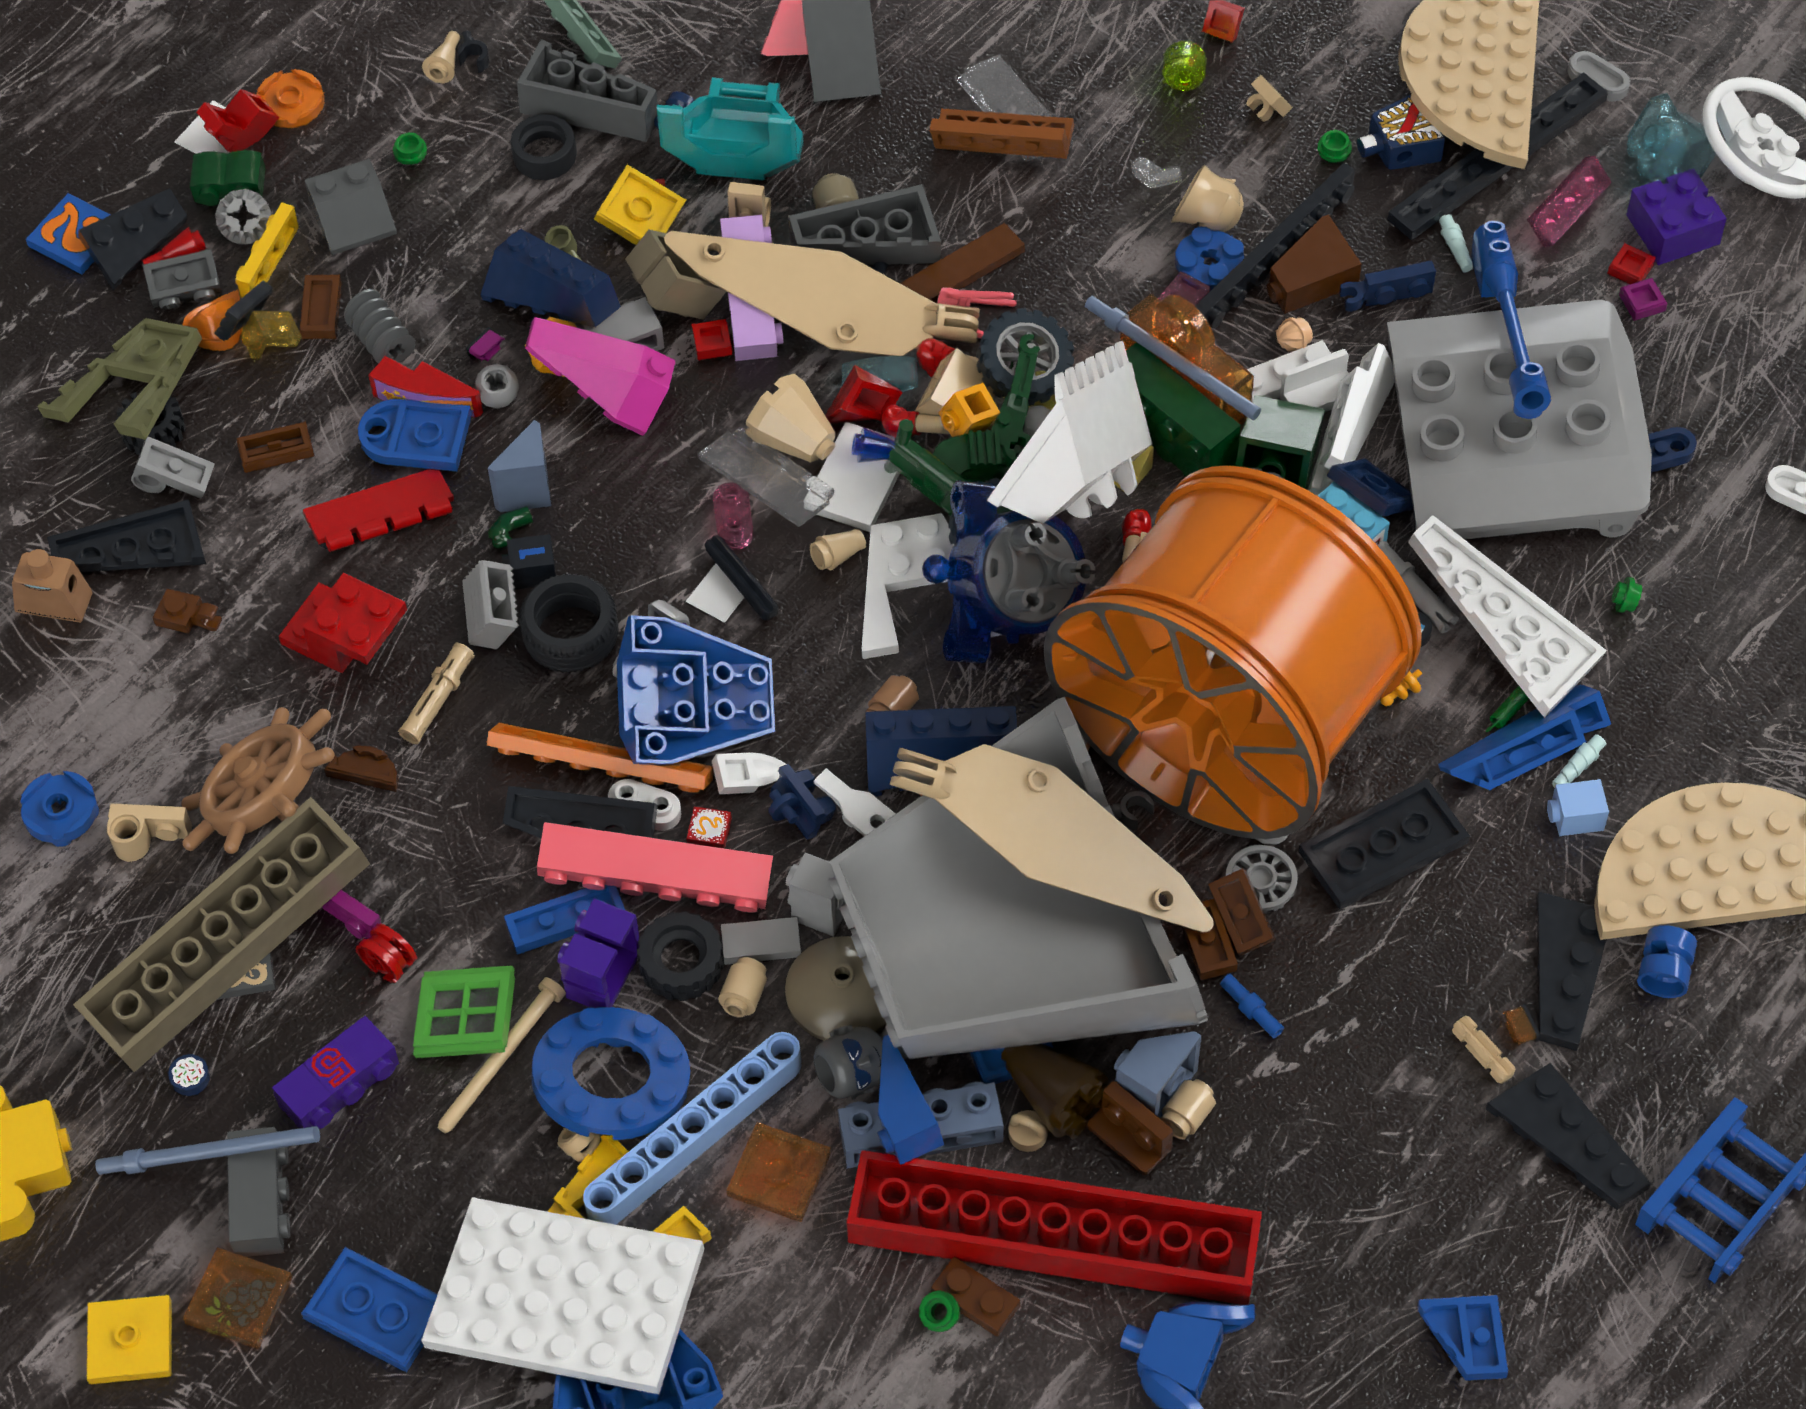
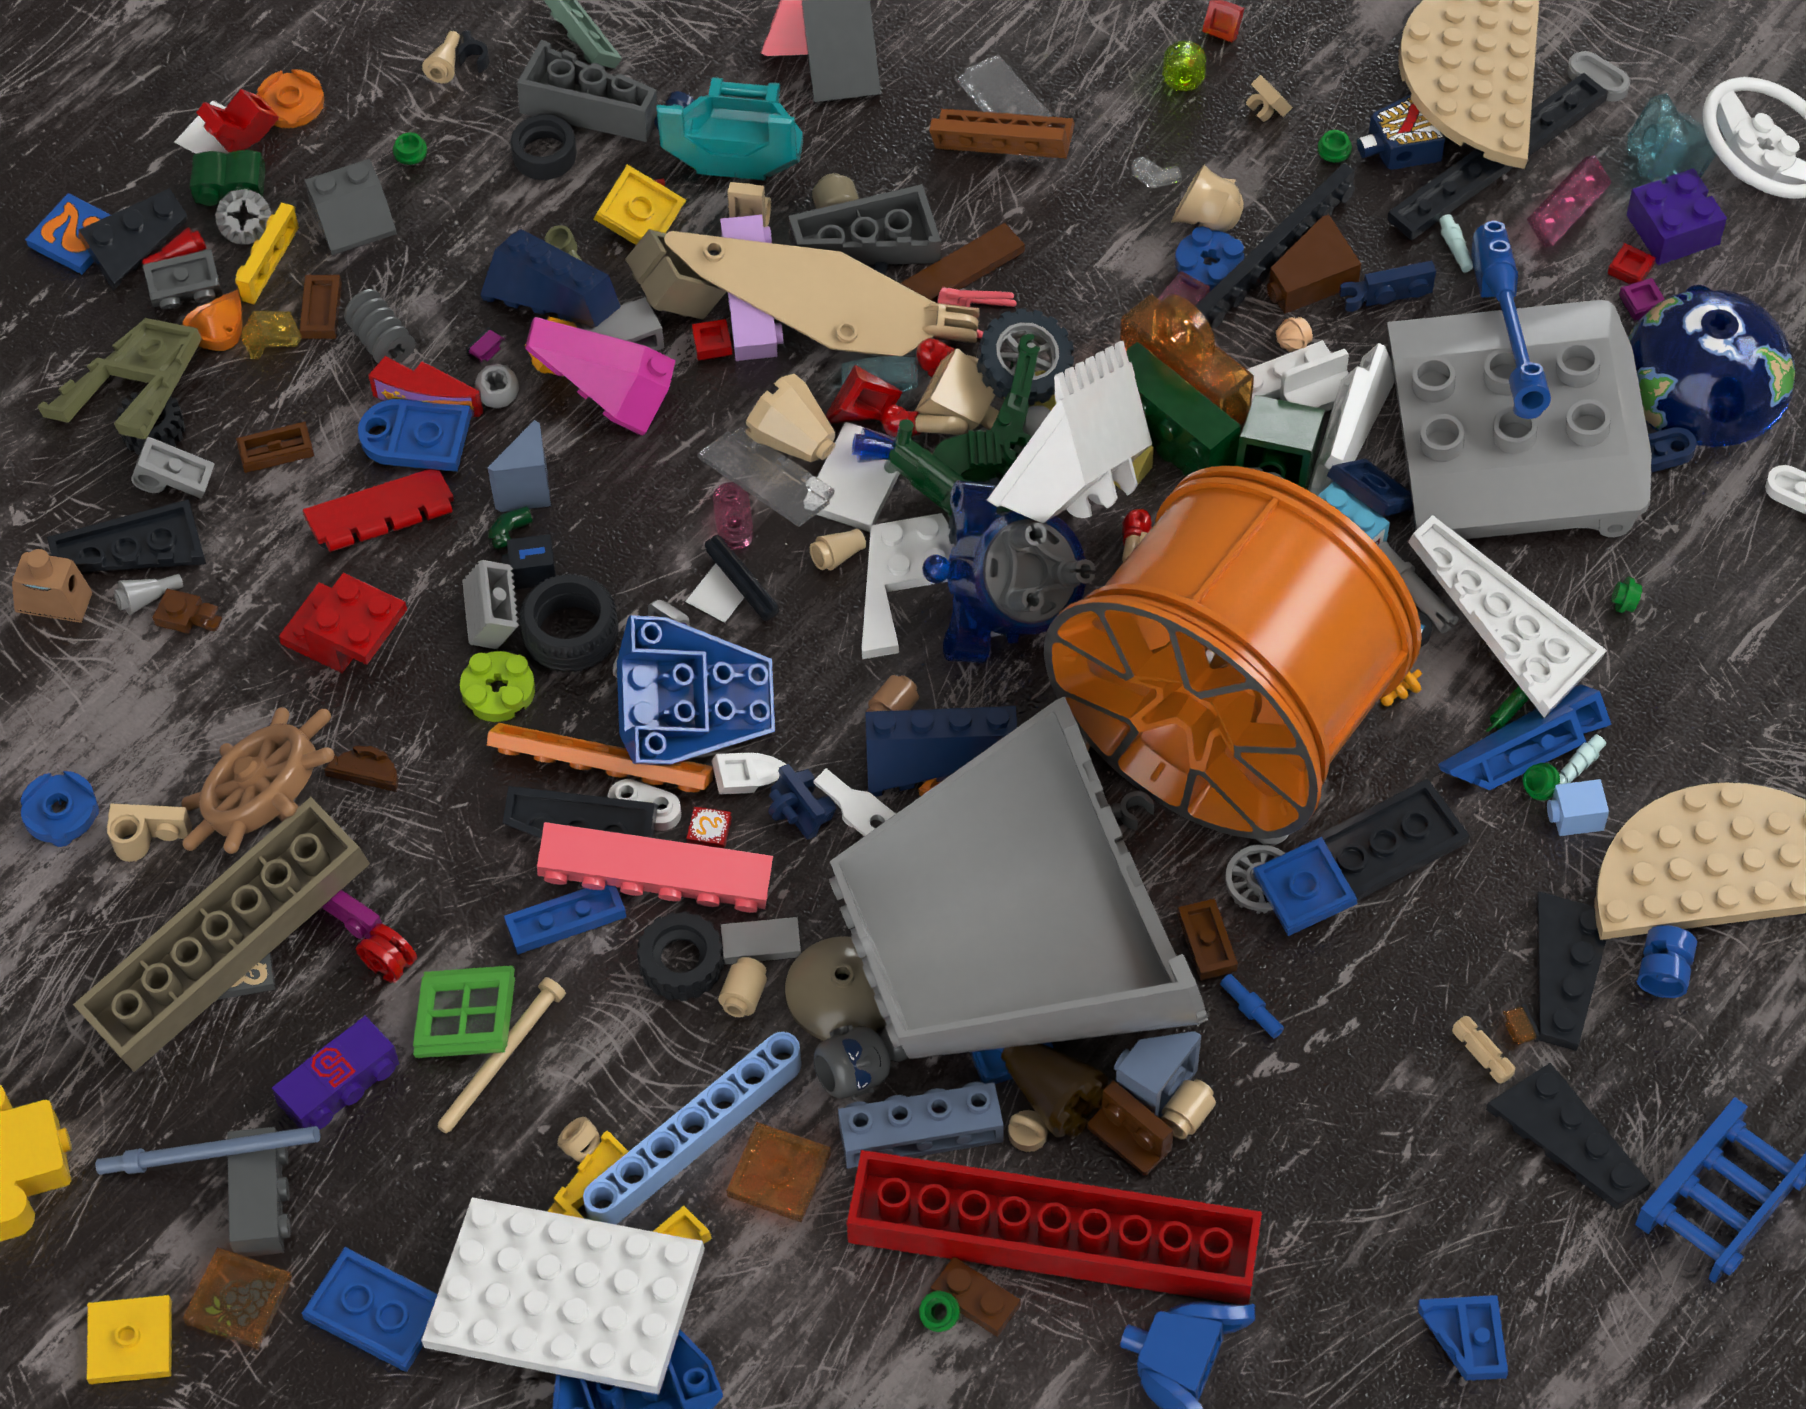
tile [168,1054,210,1096] -> none
black tile [214,280,273,341] -> none
tan pin [398,643,475,744] -> none
blue plate [531,1007,690,1140] -> none
dark purple piece [557,899,640,1008] -> none
light grey brick [786,853,846,937] -> none
blue slope [877,1035,944,1165] -> none
tan wing [890,744,1214,933] -> none
light orange brick [938,382,1000,438] -> none
sand blue bar [1085,296,1261,420] -> none
reddish brown plate [1208,868,1276,956] -> none
none -> light grey cone [114,574,183,615]
none -> lime plate [460,651,535,722]
none -> blue tile [1253,837,1357,936]
none -> green plate [1523,763,1560,801]
none -> clear blue piece [1628,285,1795,447]

